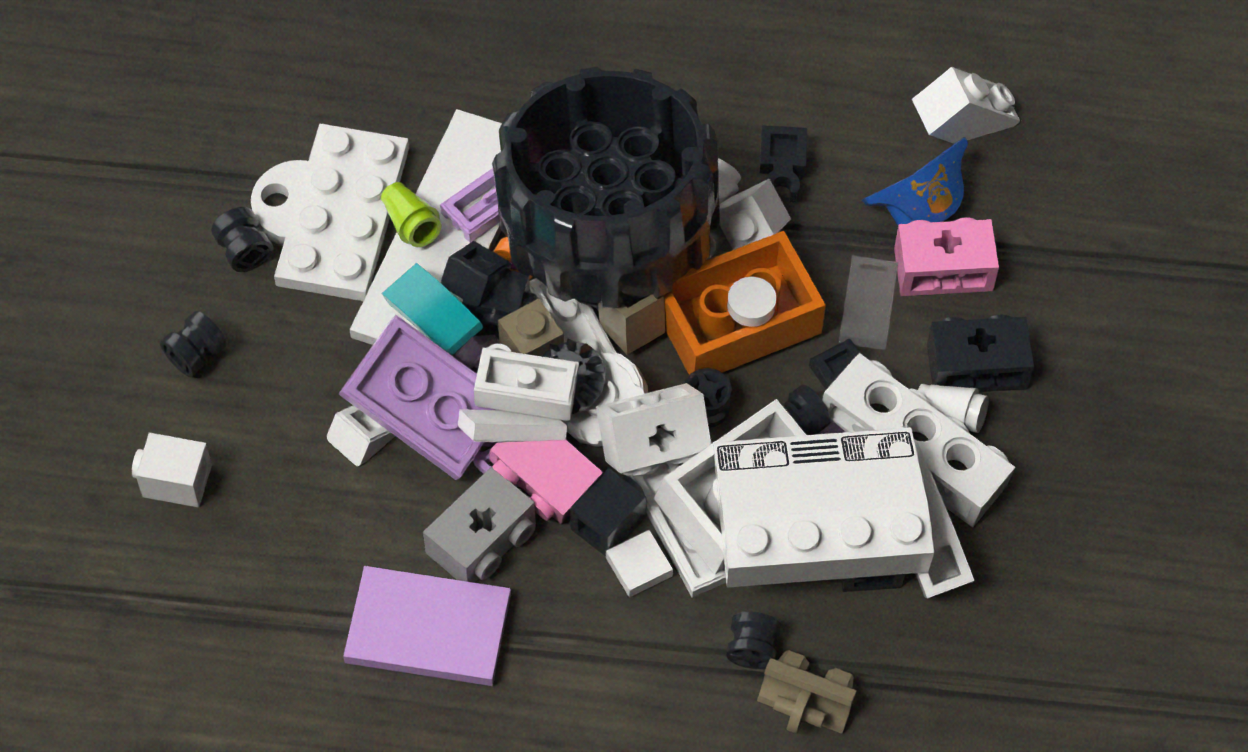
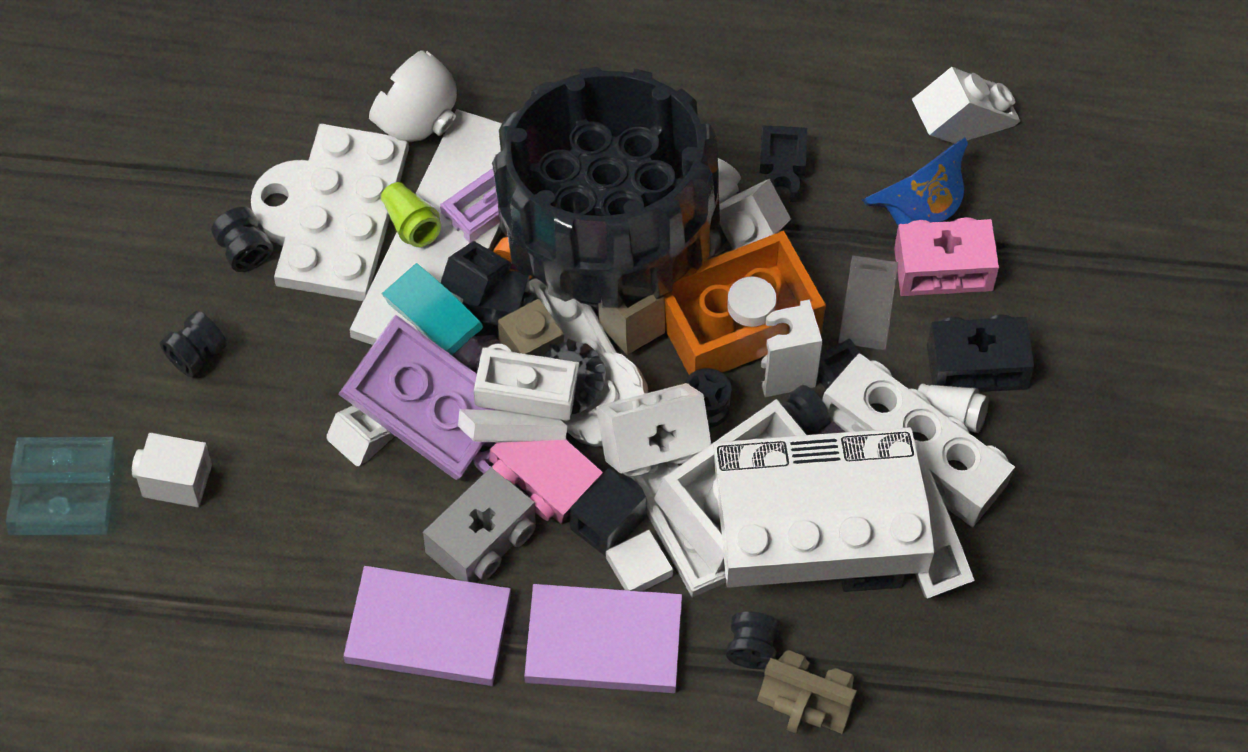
none -> clear light blue slope [6,437,115,535]
none -> white cylinder [369,50,457,142]
none -> lavender tile [524,584,682,693]
none -> white hinge [761,299,822,397]

